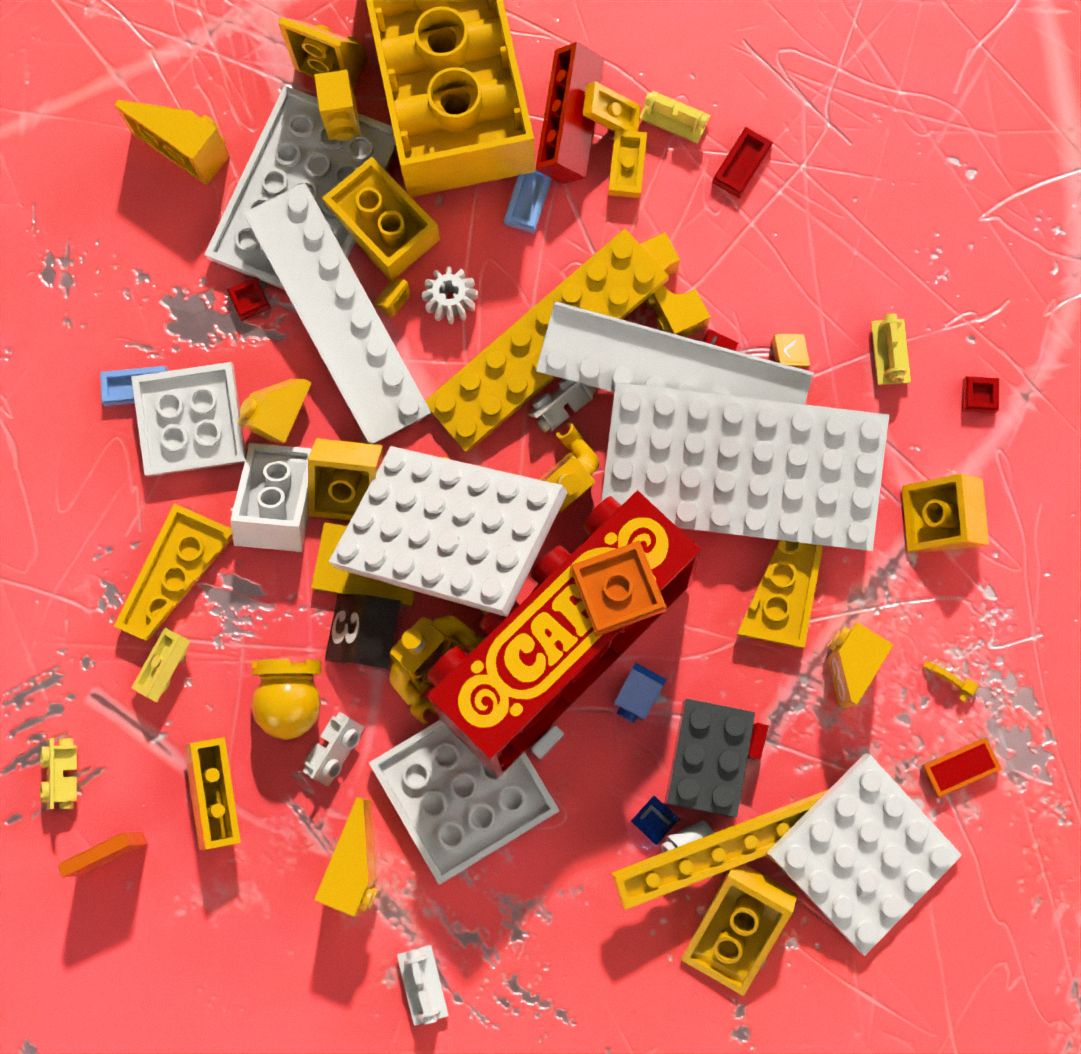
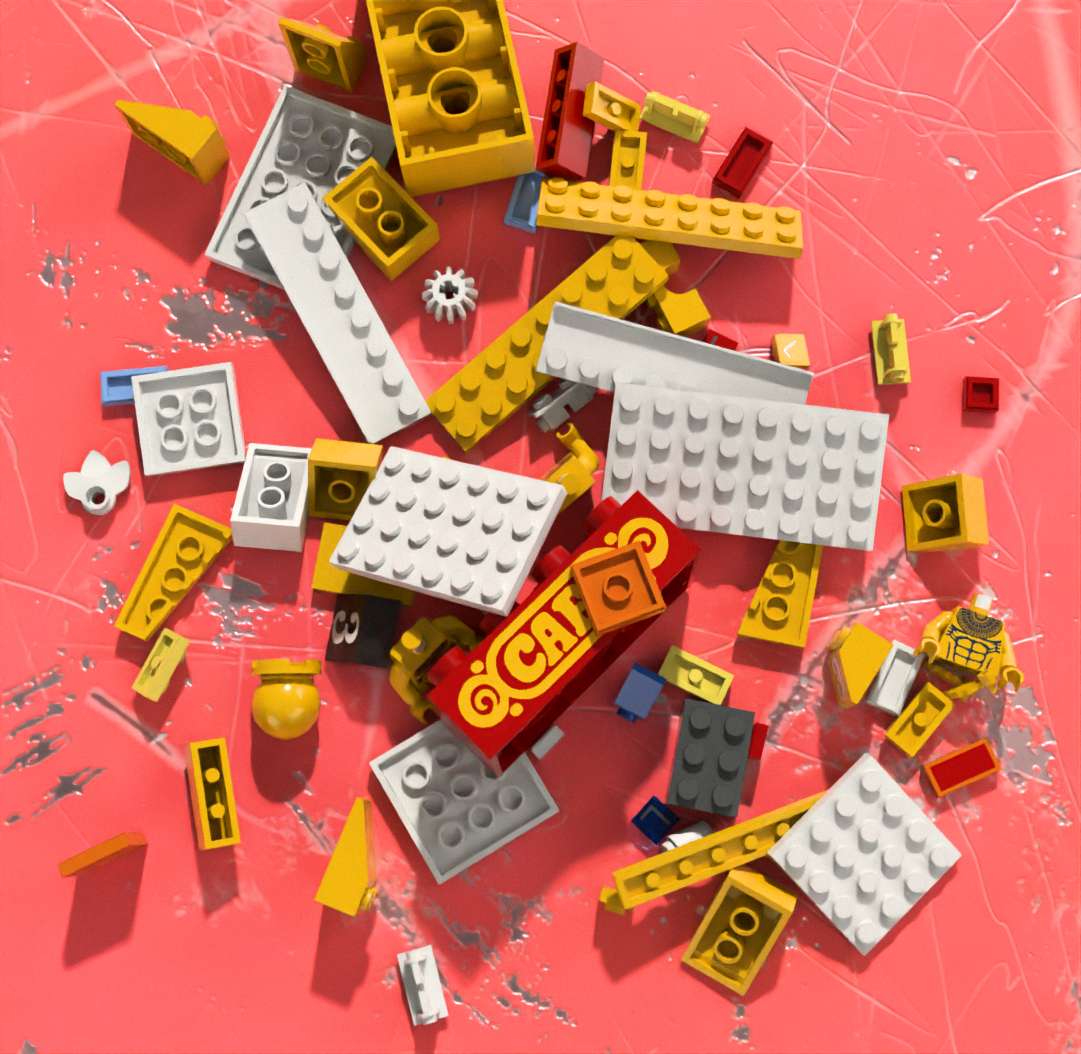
light yellow hinge [40,738,77,810] -> none
red tile [226,277,271,321] -> none
yellow slope [237,379,312,443] -> none
white hinge [303,711,365,787] -> none
yellow brick [314,69,361,141] -> none
yellow slope [373,279,411,318] -> none
none -> white plate [63,450,131,515]
none -> yellow plate [536,177,803,259]
none -> yellow plate [598,885,634,915]
none -> light yellow plate [658,645,735,705]
none -> white tile [865,640,925,717]
none -> yellow plate [883,682,956,758]
none -> yellow torso [913,593,1024,692]
none -> yellow piece [943,669,997,700]

